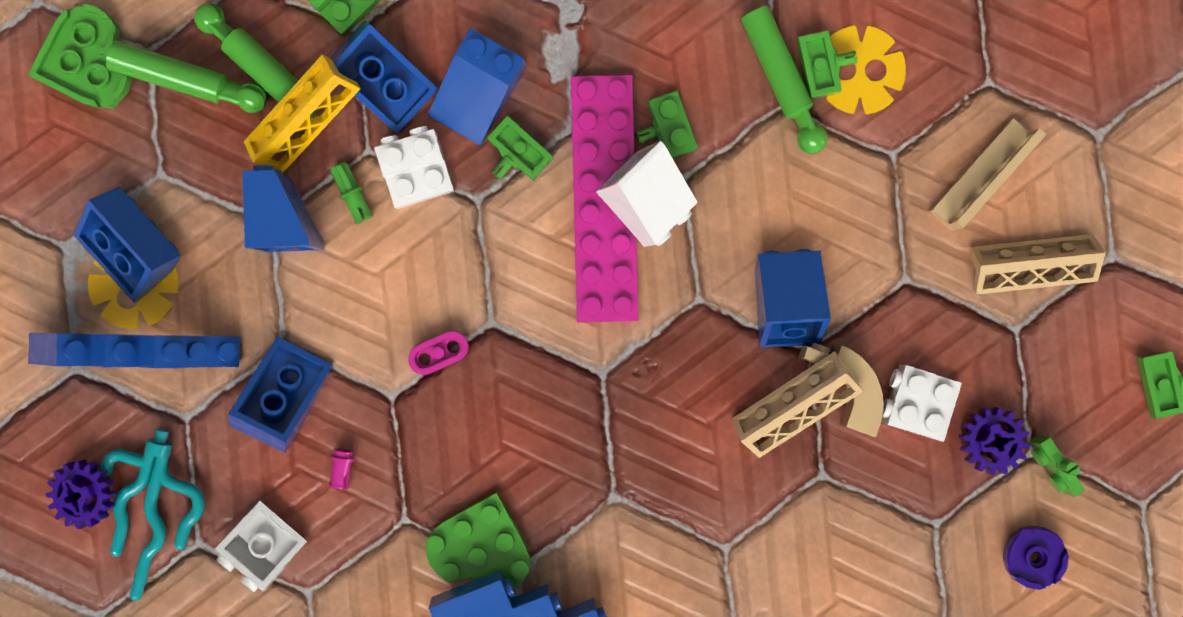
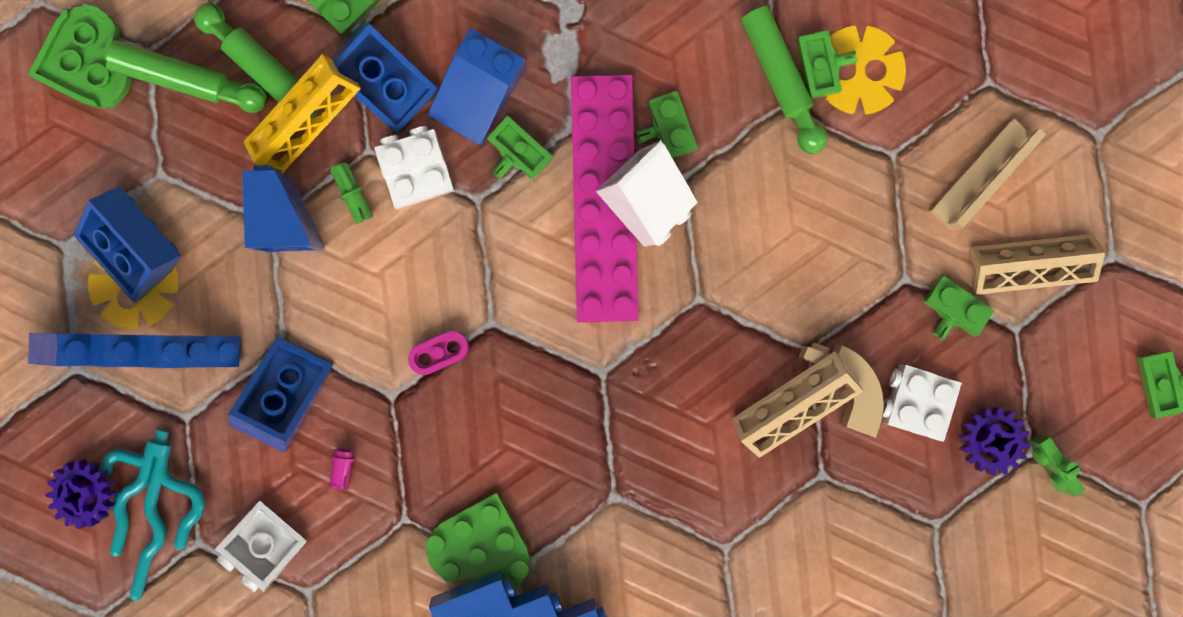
blue slope [755,249,831,348] -> none
dark purple plate [1003,525,1069,590] -> none
none -> bright green plate [923,276,994,341]

